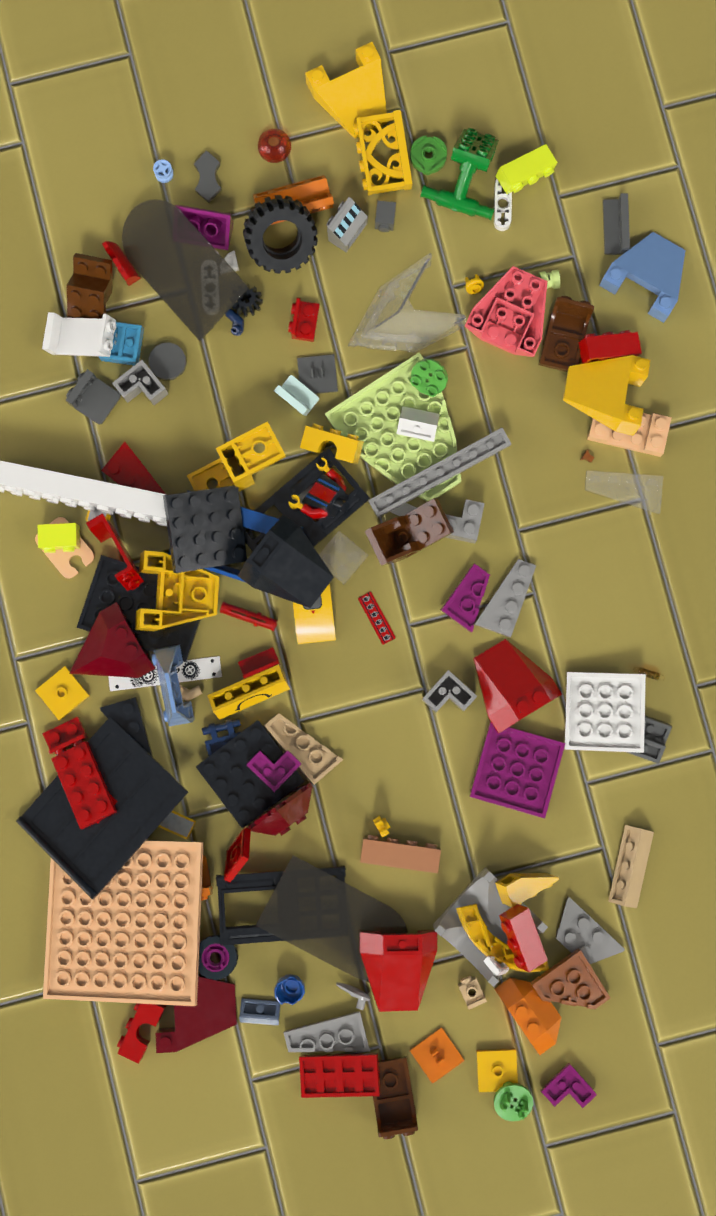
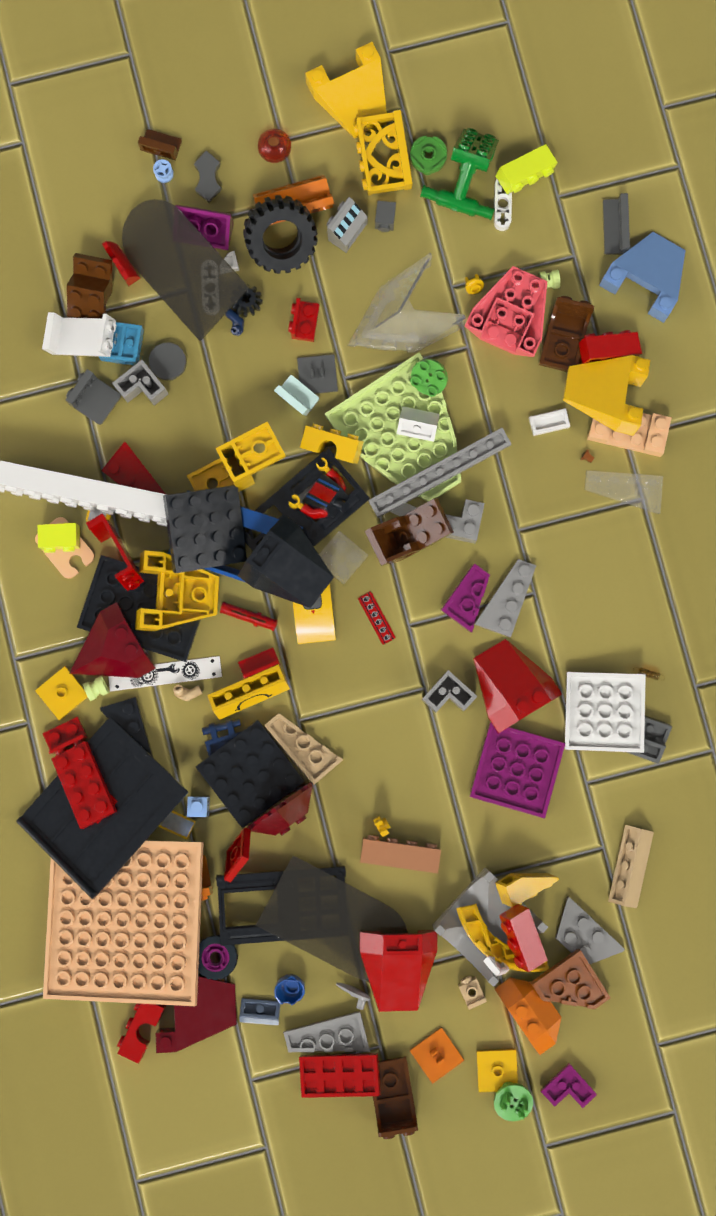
medium blue wedge [152,644,195,727] -> none
magenta plate [246,750,302,792] -> none
none -> yellowish green wheel [83,676,109,701]
none -> reddish brown panel [138,129,182,161]
none -> light blue brick [187,796,210,817]
none -> white tile [529,408,570,436]

